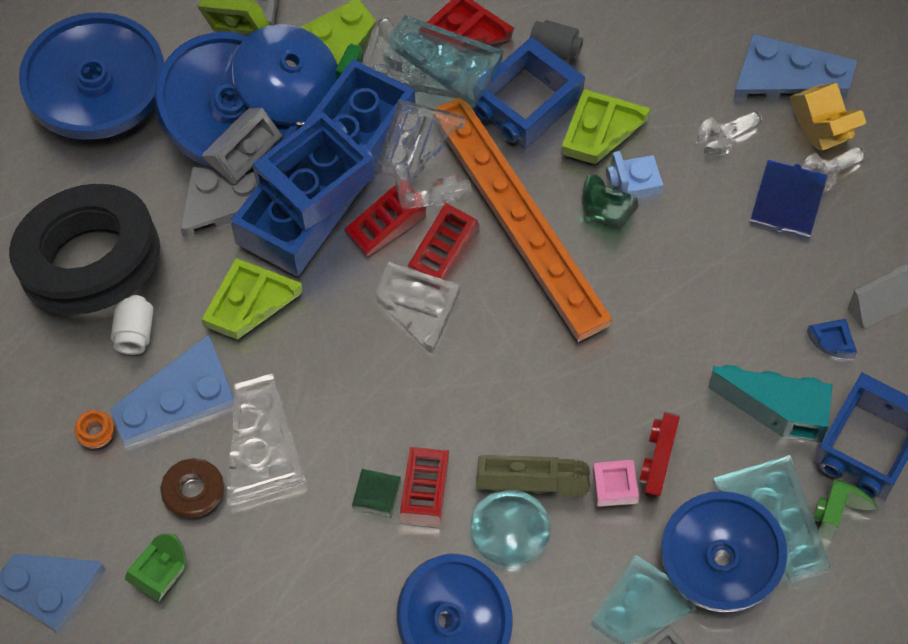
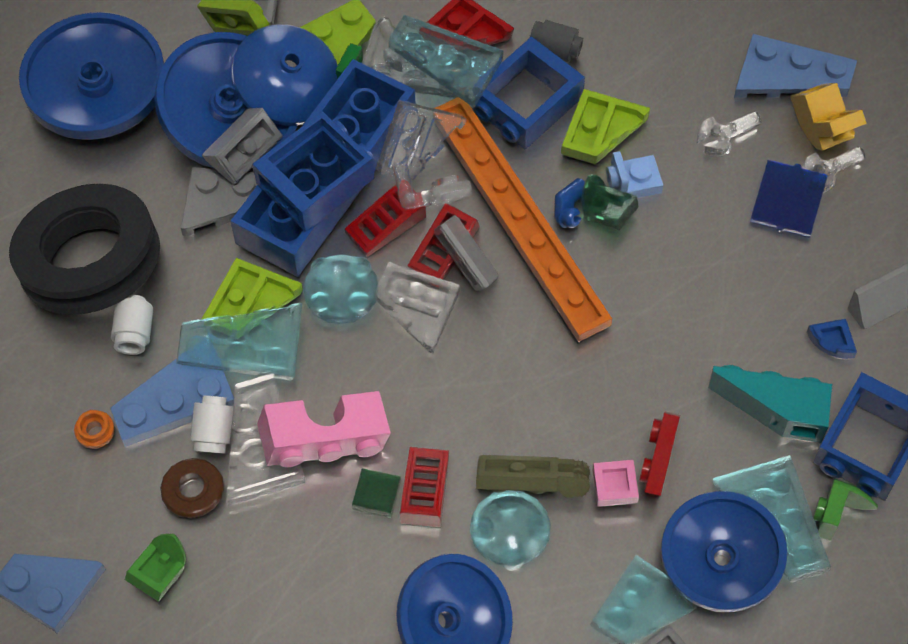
none -> clear light blue wing [176,303,302,380]
none -> white brick [190,395,234,453]
none -> bright pink arch [257,391,391,467]
none -> clear light blue dish [303,254,379,325]
none -> light grey slope [434,215,498,291]
none -> blue arm [554,178,589,228]

